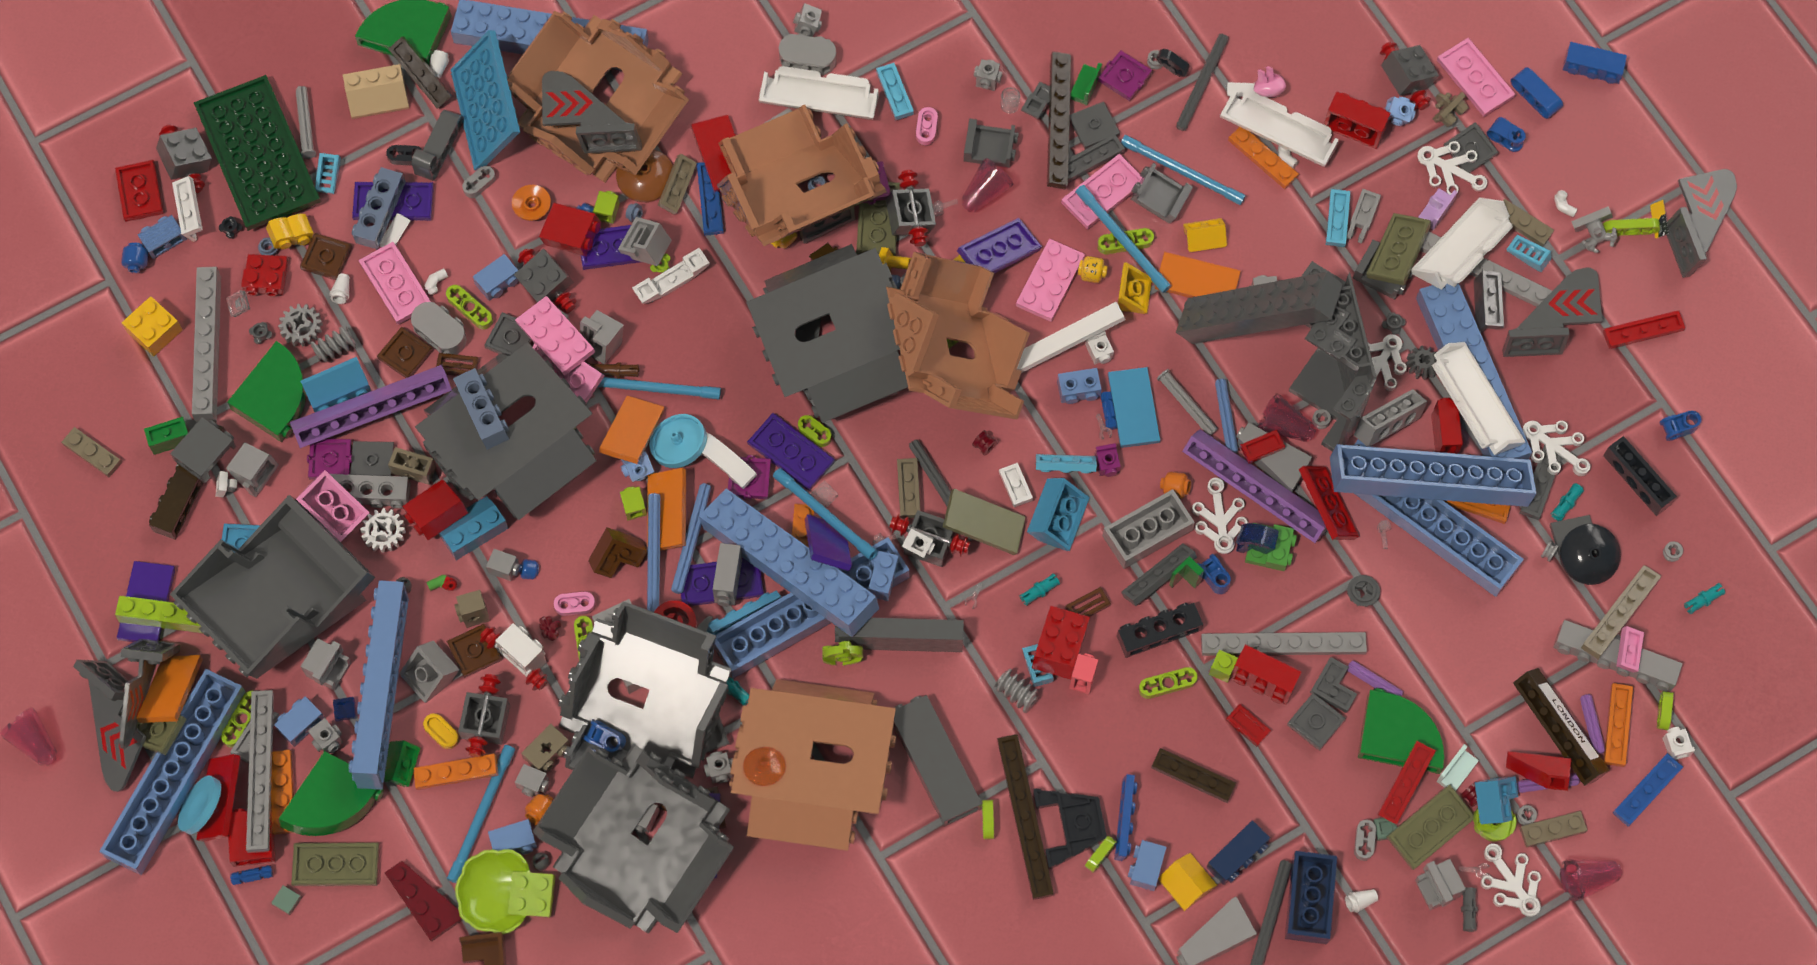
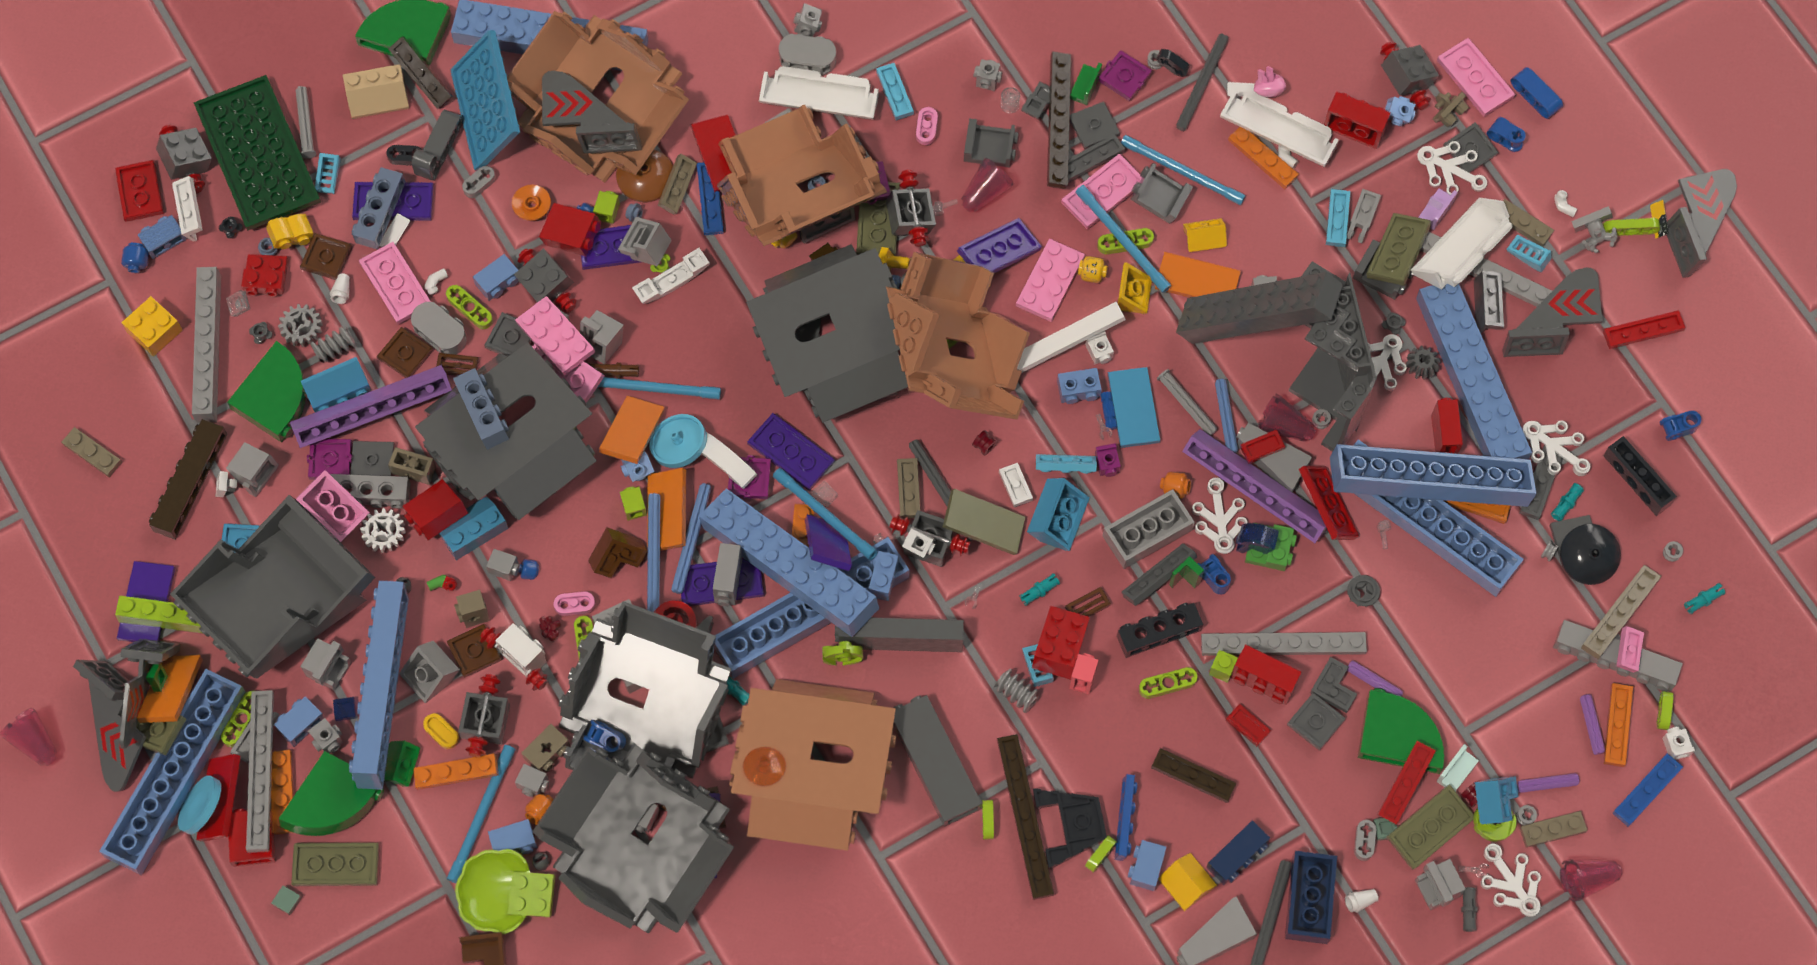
green panel [144,417,188,455] -> none
dark grey panel [170,418,236,483] -> none
blue axle [230,865,273,885] -> none
dark red wing [384,861,463,942] -> none
white cone [430,50,450,79] -> none
light grey brick [704,752,733,784] -> none
dark azure plate [706,590,781,635] -> none
lime beam [798,415,831,447] -> none
light grey brick [1354,389,1427,447] -> none
white slope [1432,342,1525,455] -> none
red slope [1506,751,1571,791] -> none
dark brown brick [1513,668,1610,786] -> none
blue brick [1562,41,1627,84] -> none
none -> green plate [146,664,168,692]

